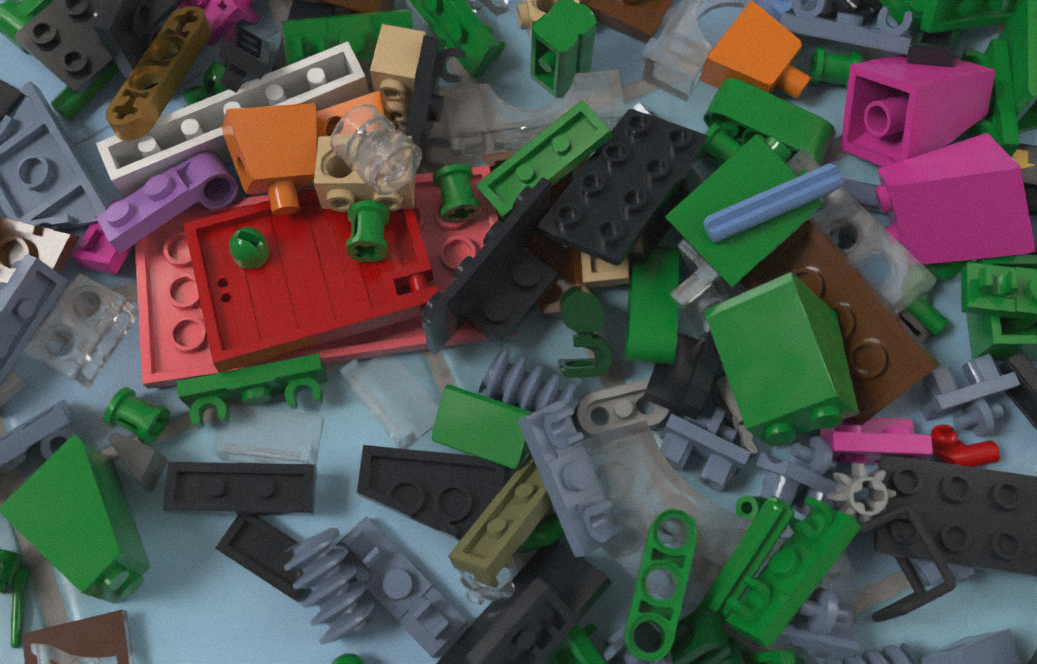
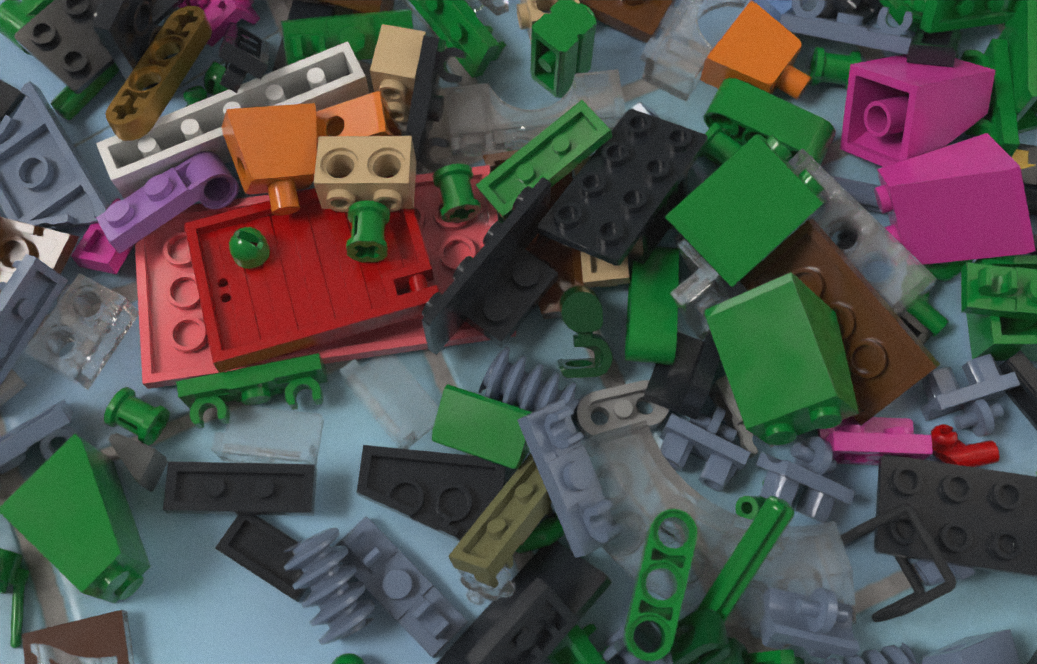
clear wheel [330,104,422,196] -> none
medium blue axle [703,163,843,242] -> none
green plate [725,497,861,649] -> none
light grey gear [827,463,896,525] -> none

